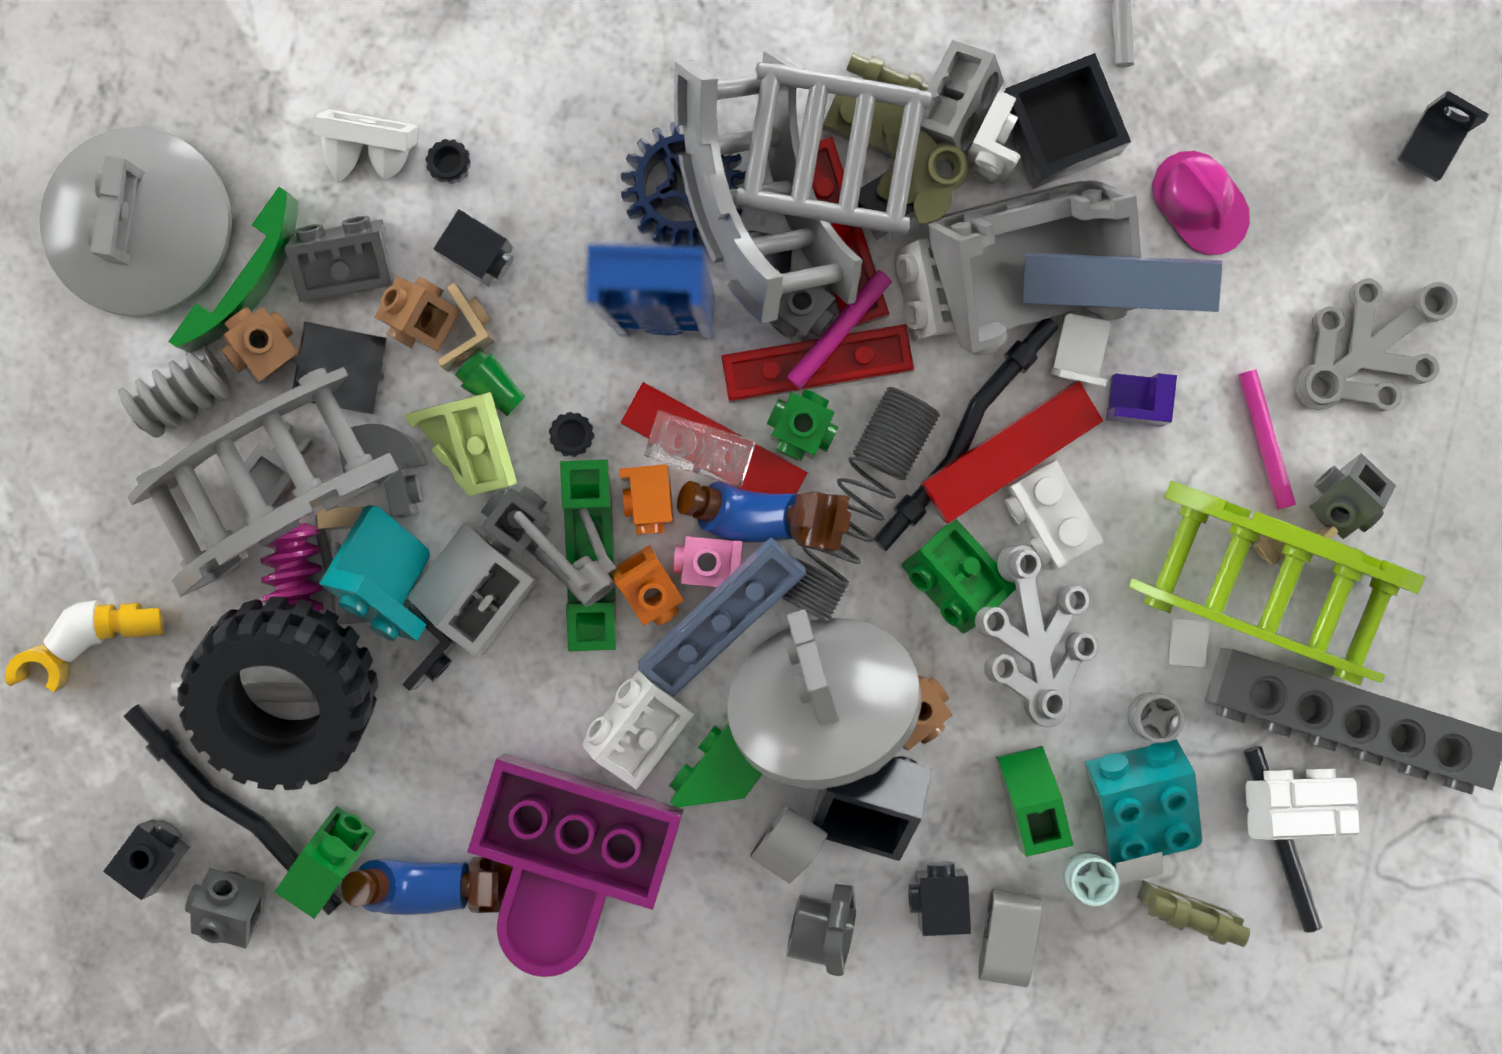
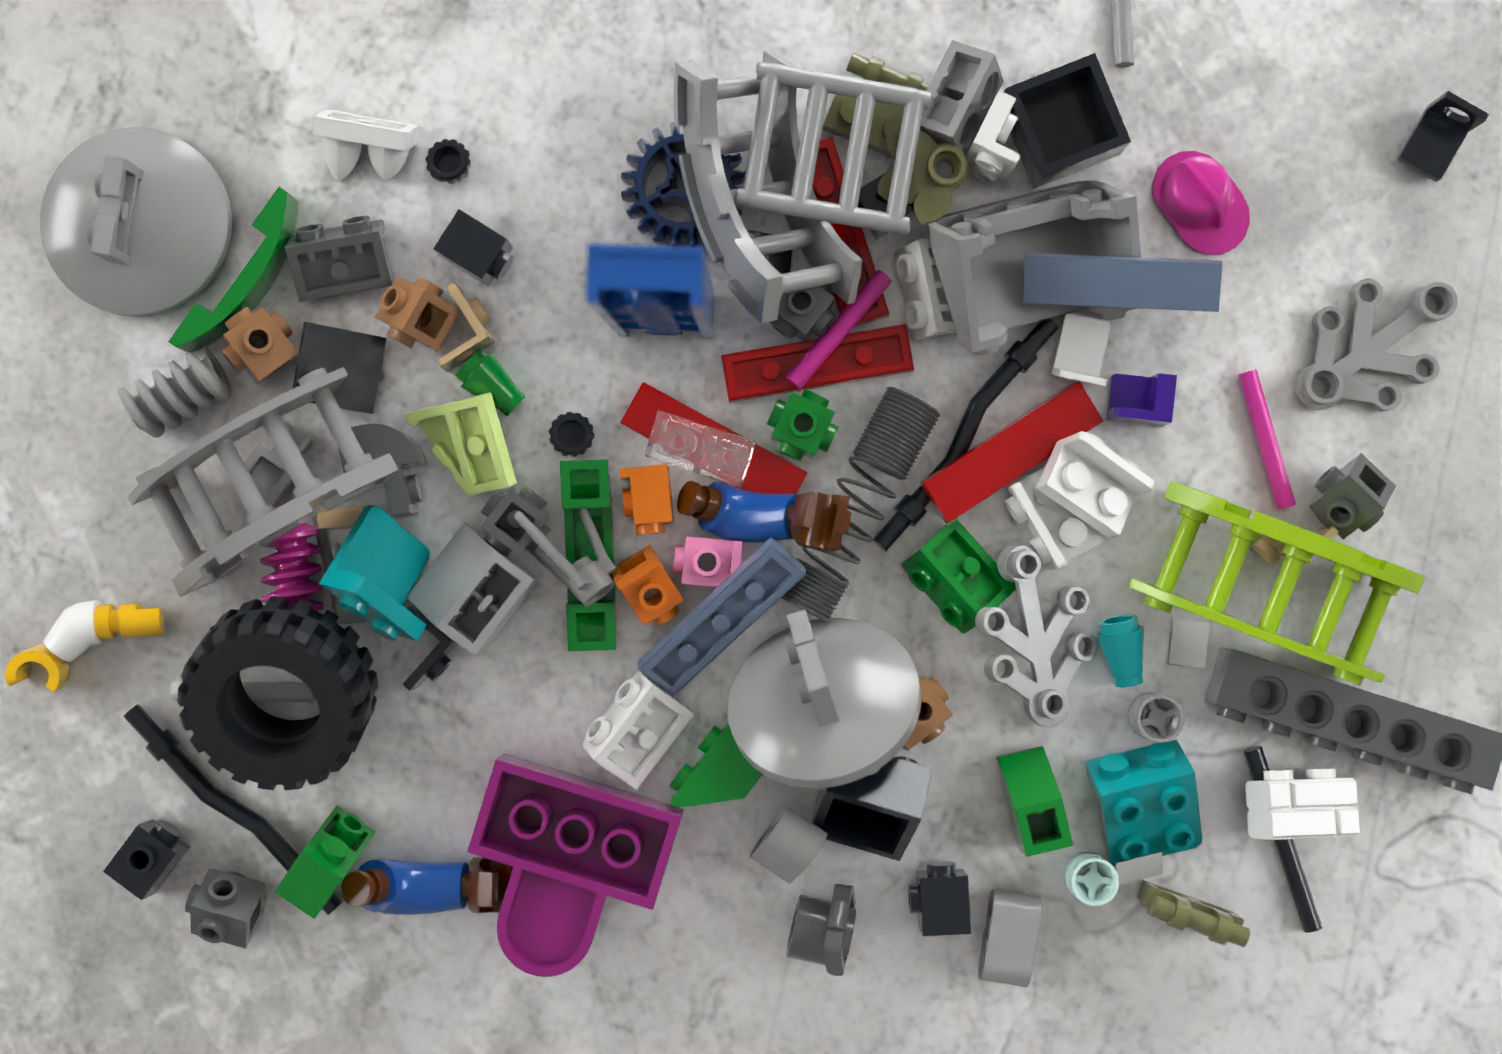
none -> white bracket [1036,431,1155,538]
none -> teal cone [1096,615,1144,688]

